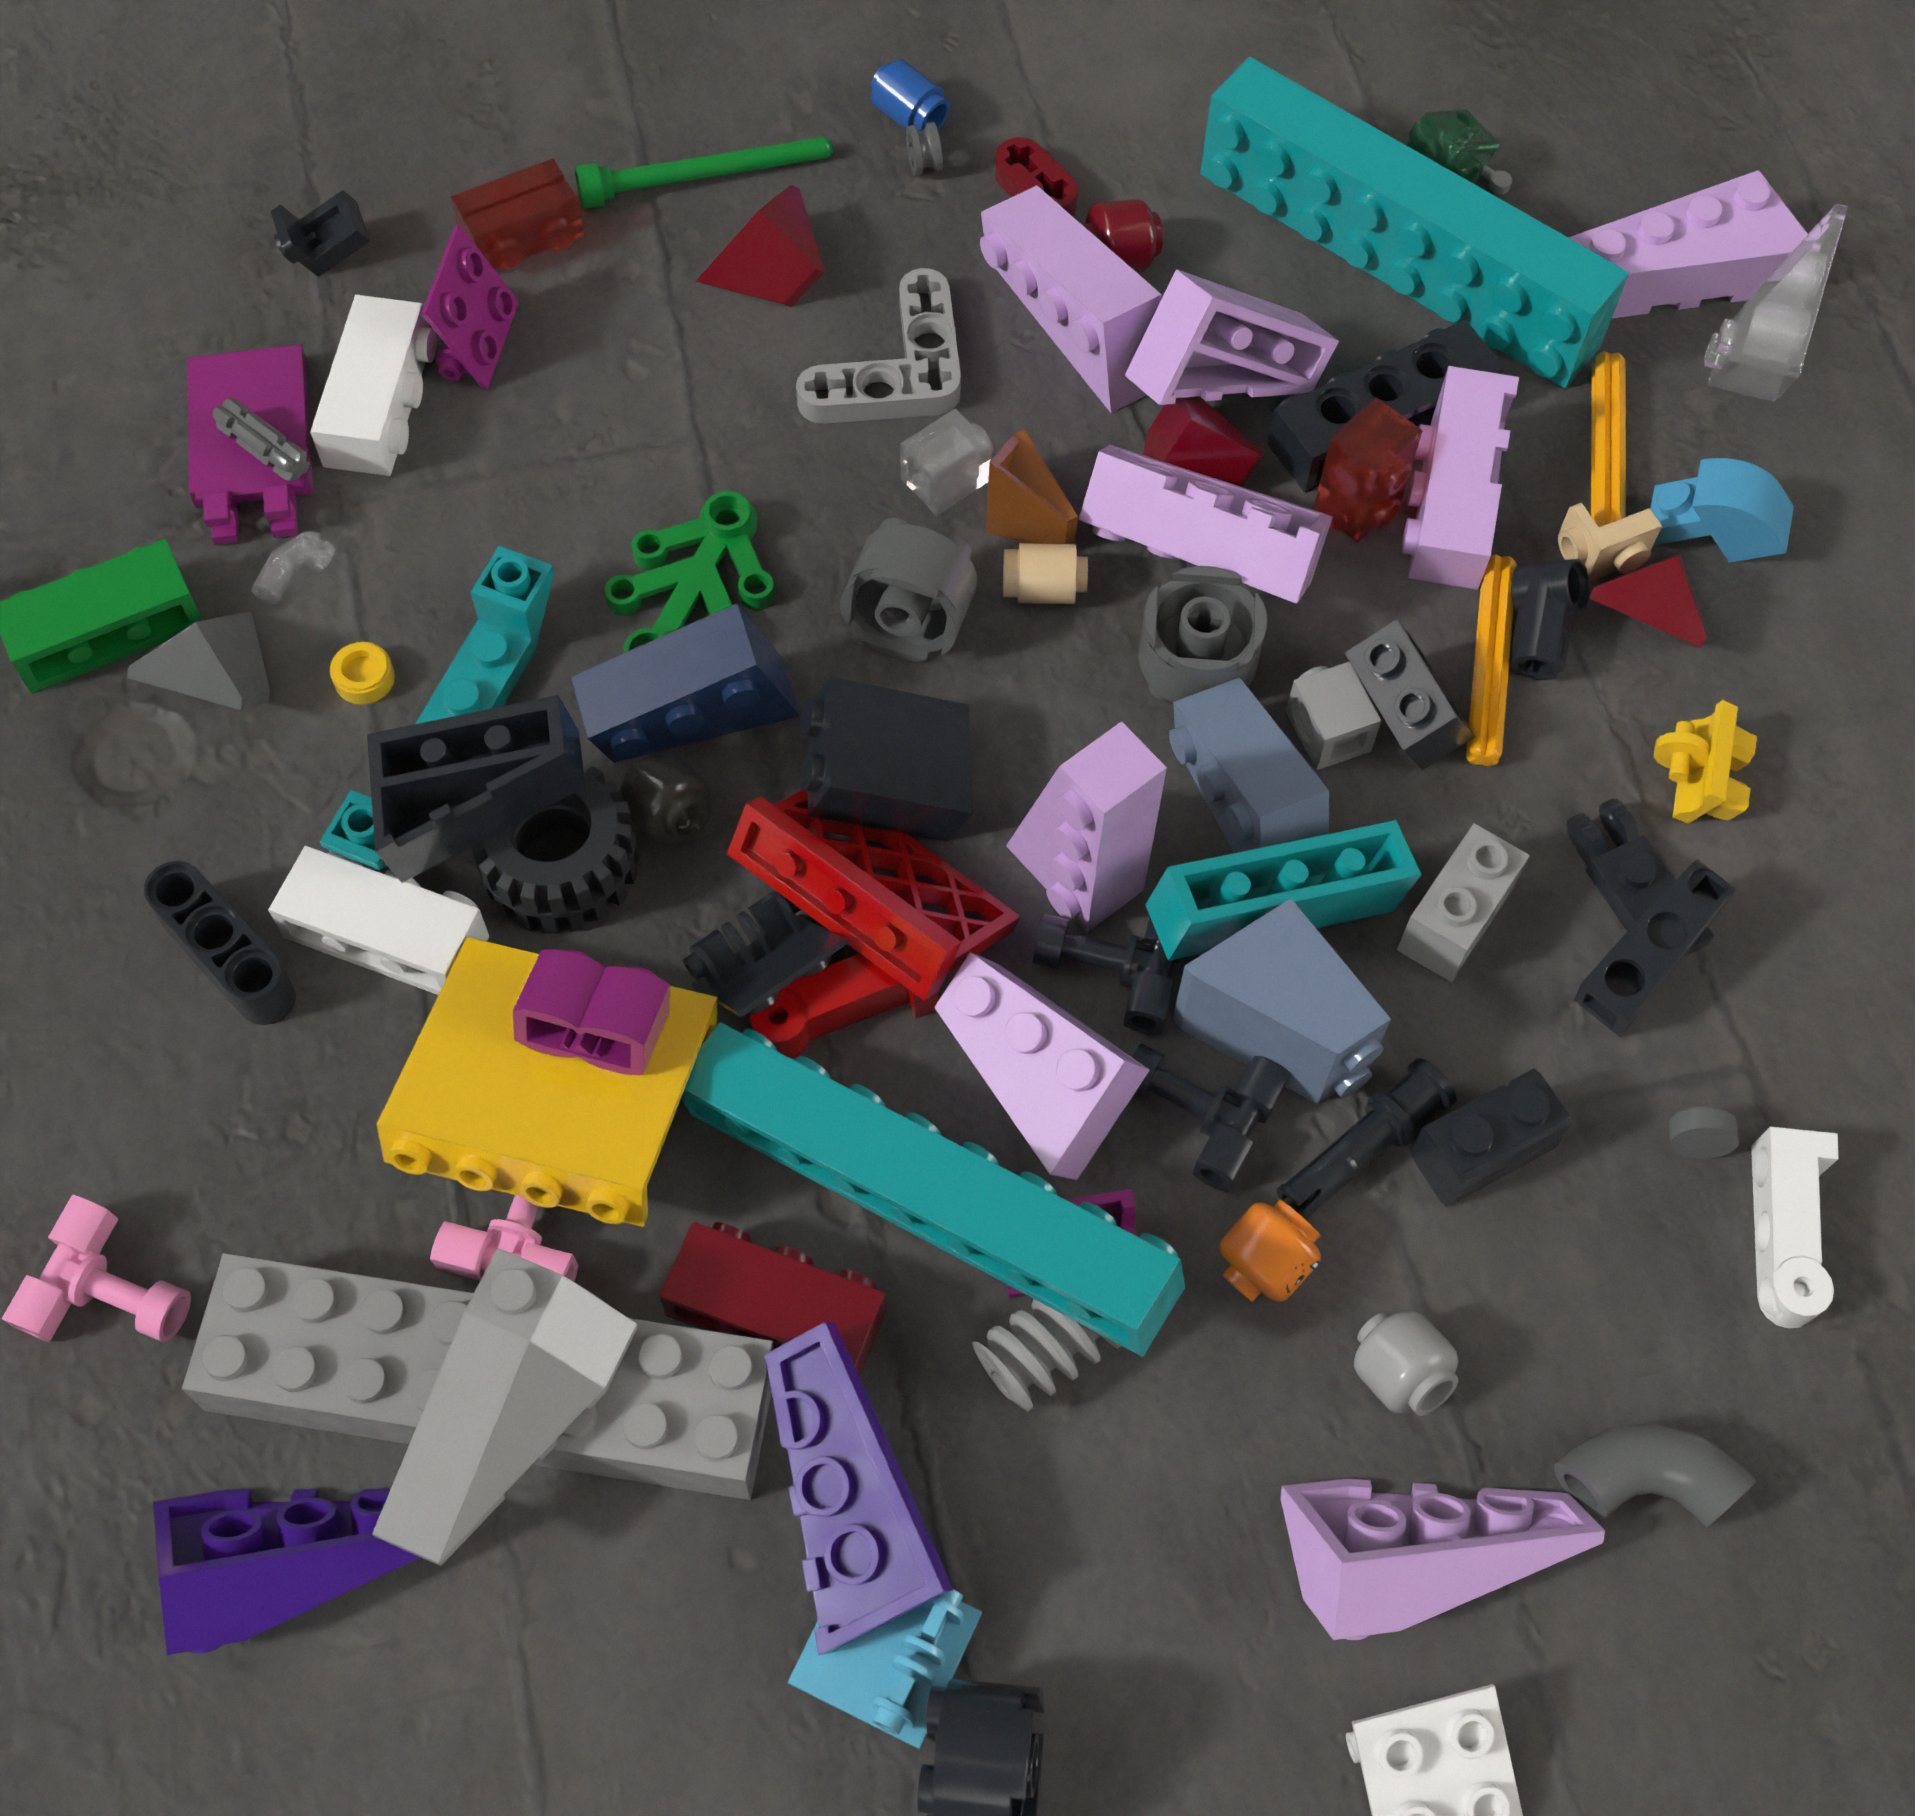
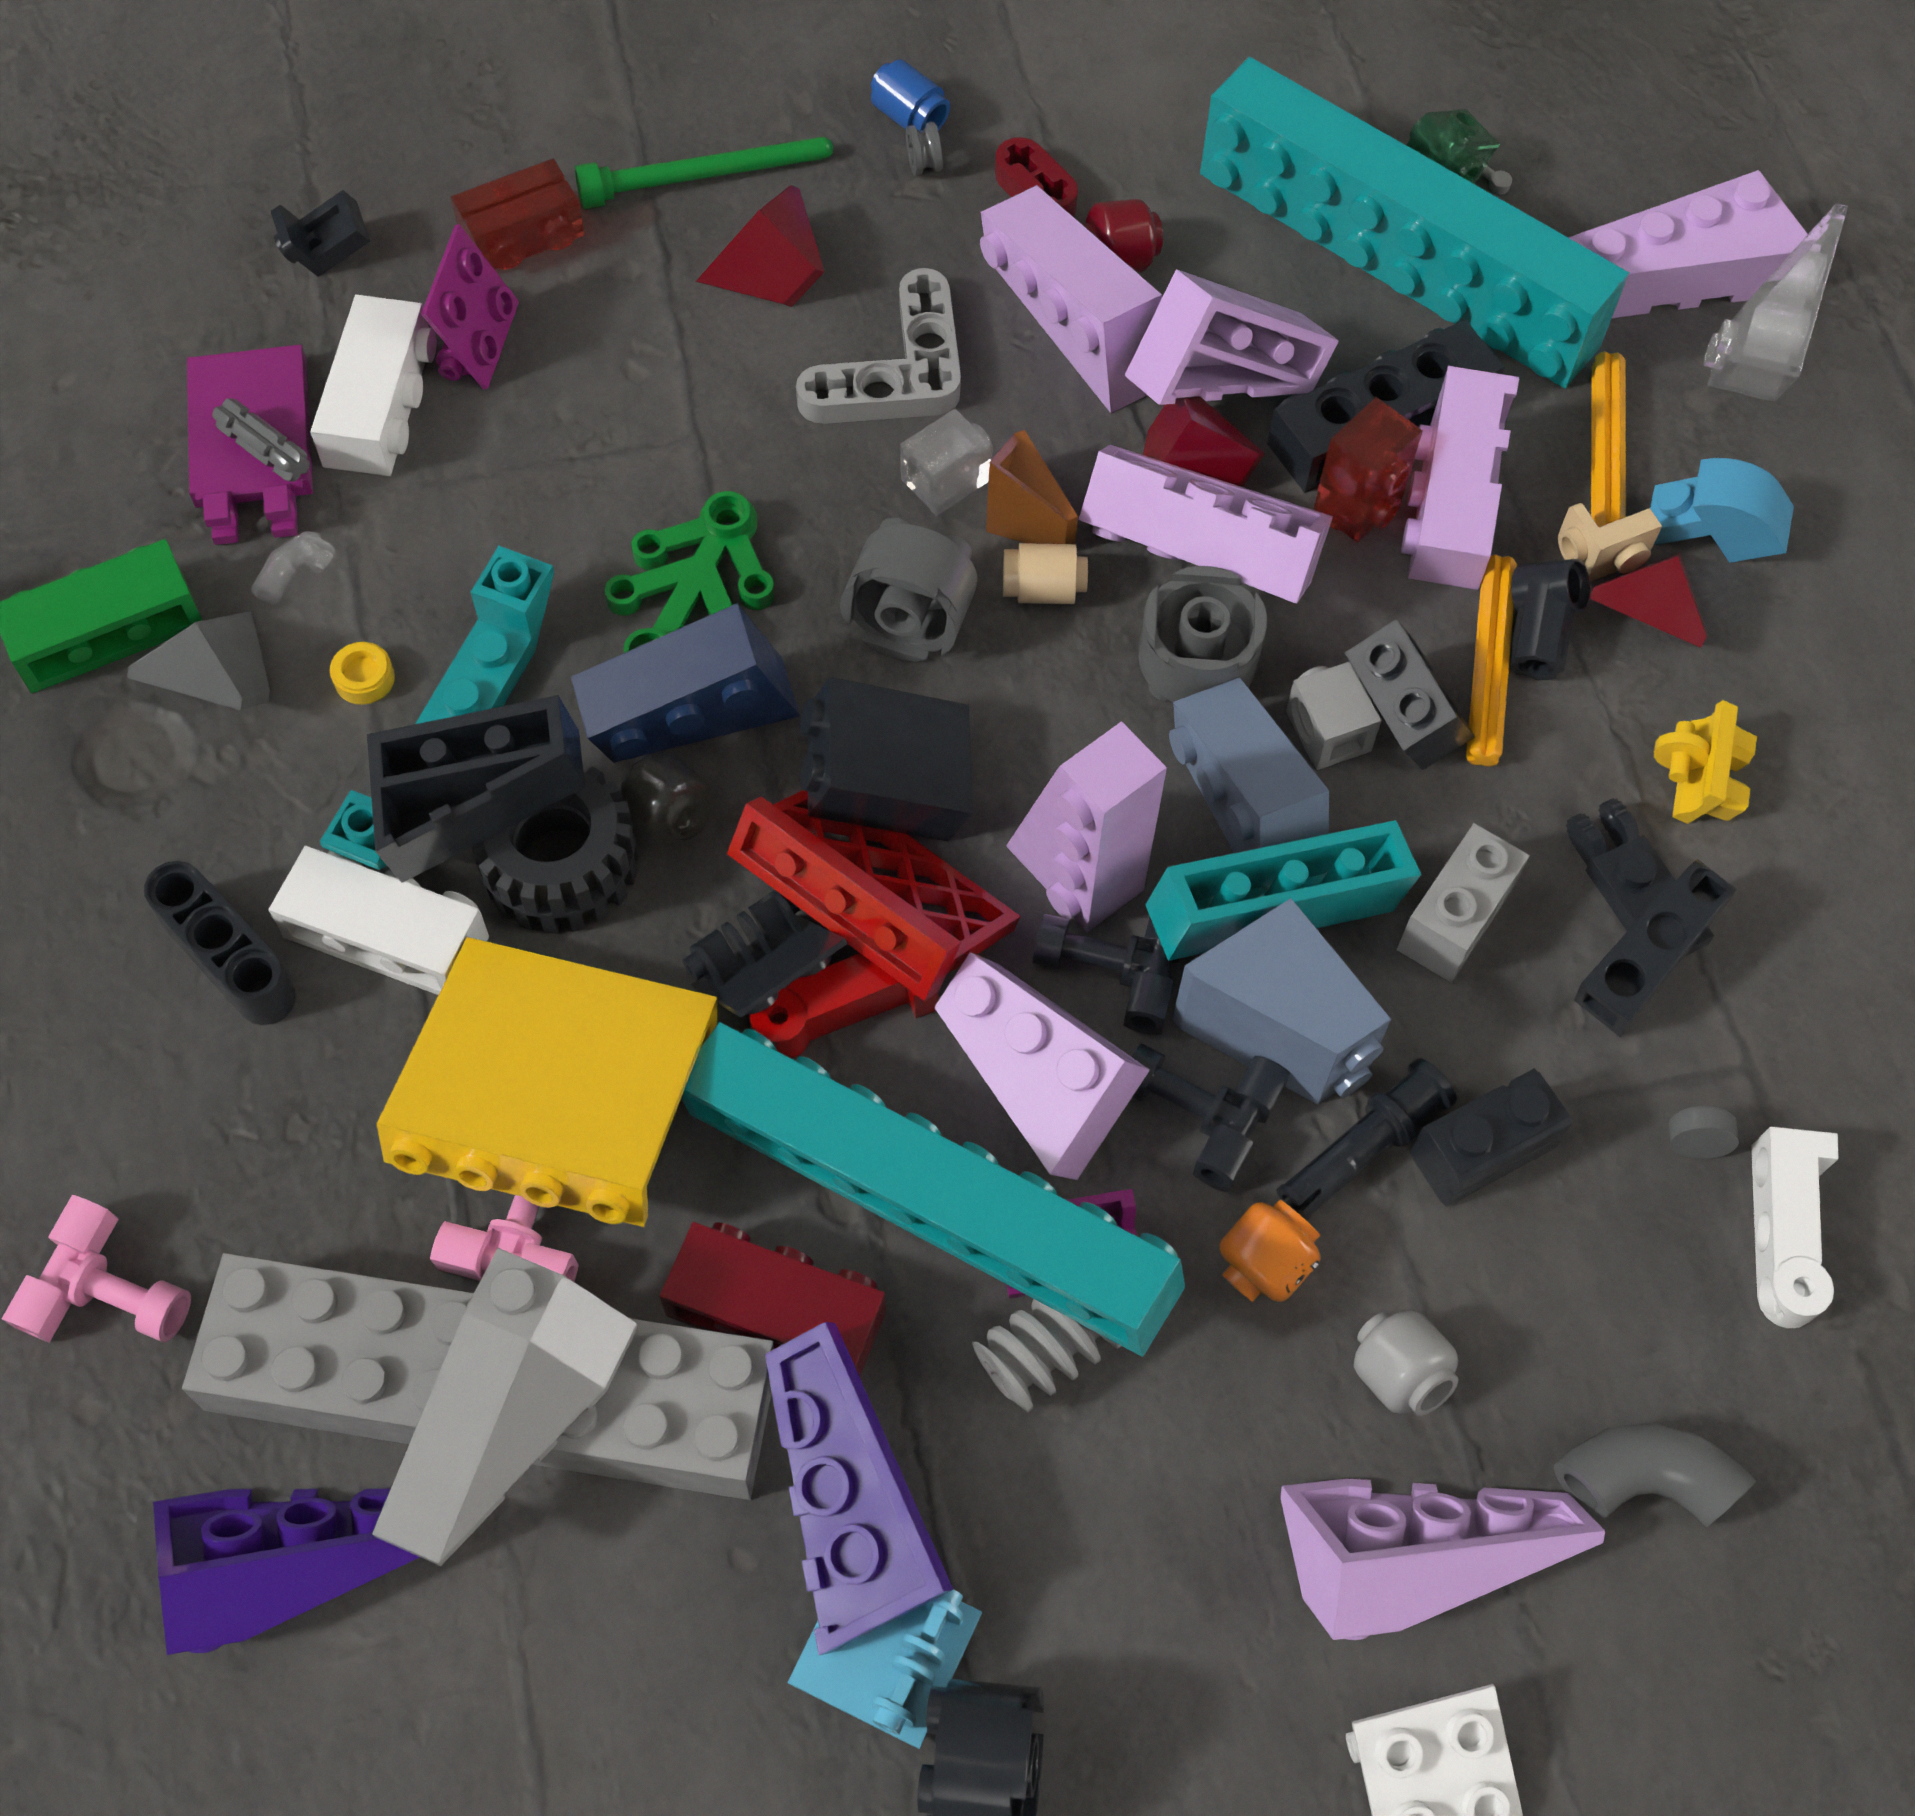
magenta brick [513,949,670,1075] -> none

